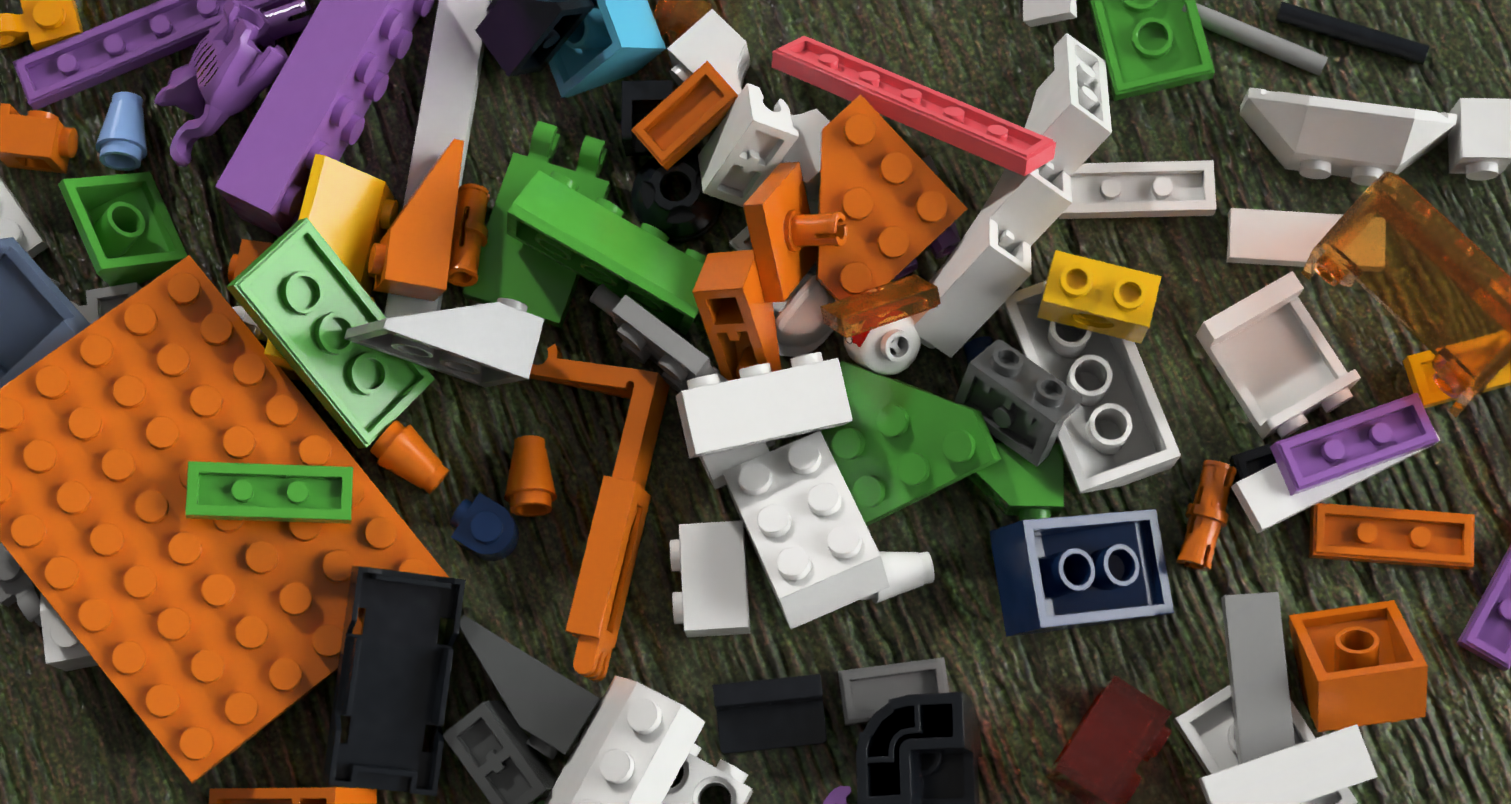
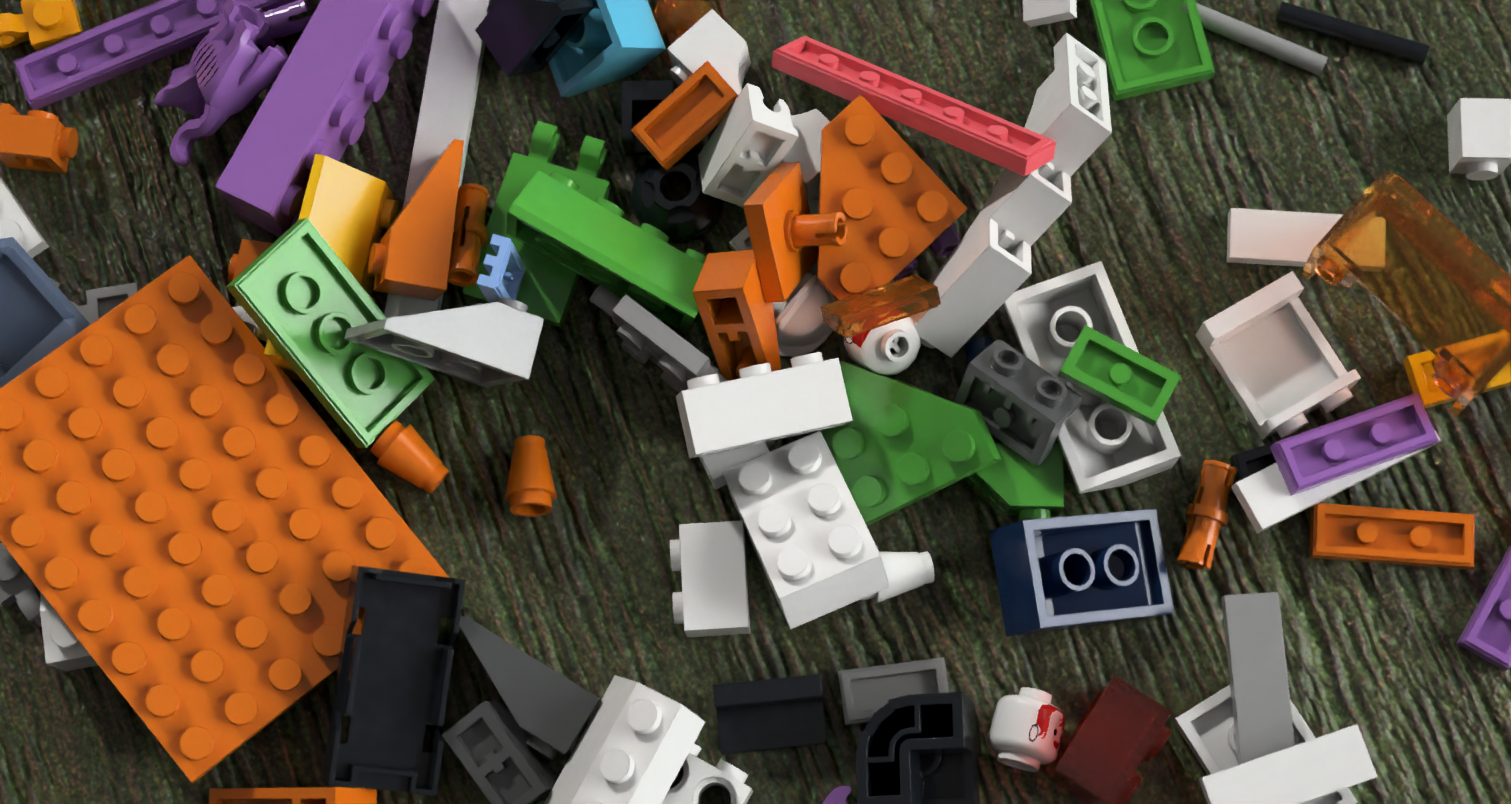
bright green slope [58,172,187,286] -> none
light blue cone [95,91,147,171] -> none
bright green plate [185,461,353,524] -> none
dark blue plate [450,493,519,561] -> none
orange hinge [529,344,670,682] -> none
yellow brick [1037,250,1162,344] -> none
white plate [1059,160,1216,219] -> none
white wedge [1240,87,1457,186] -> none
orange slope [1289,600,1428,732] -> none
none -> light blue tile [476,234,526,303]
none -> white head [988,687,1065,772]
none -> bright green plate [1058,325,1181,427]

